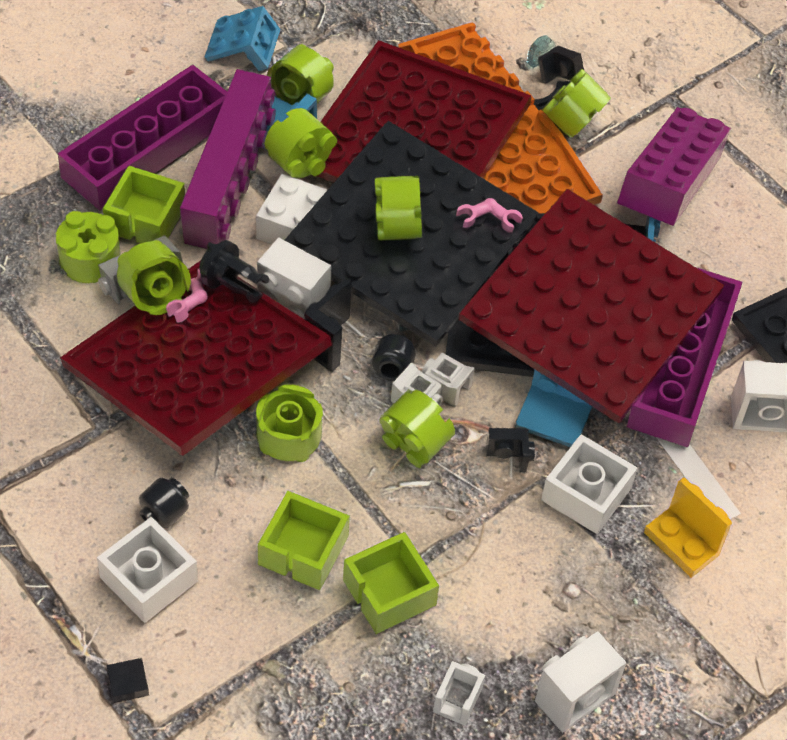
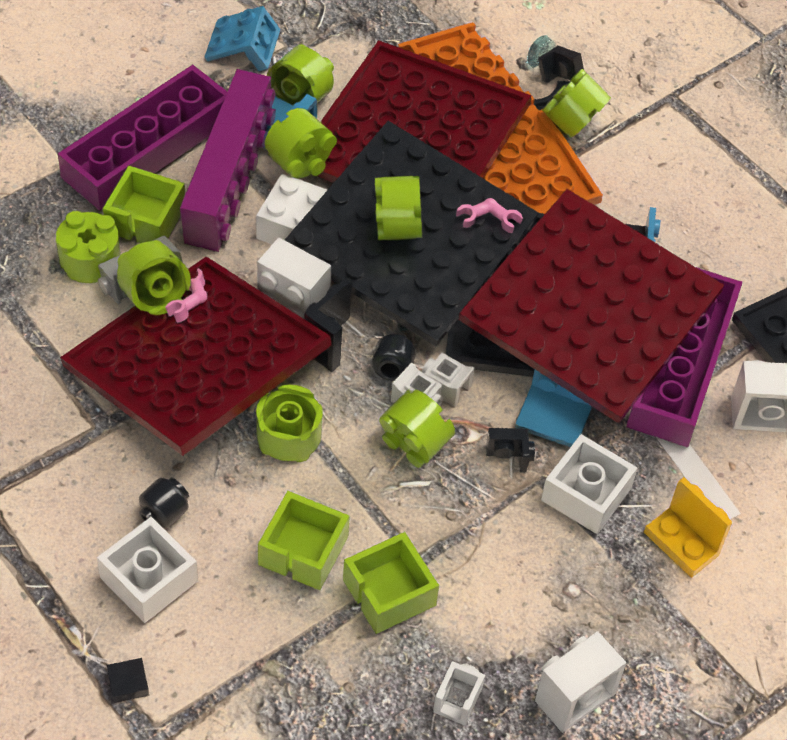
black piece [199,240,269,303] -> none
magenta brick [617,107,731,226] -> none

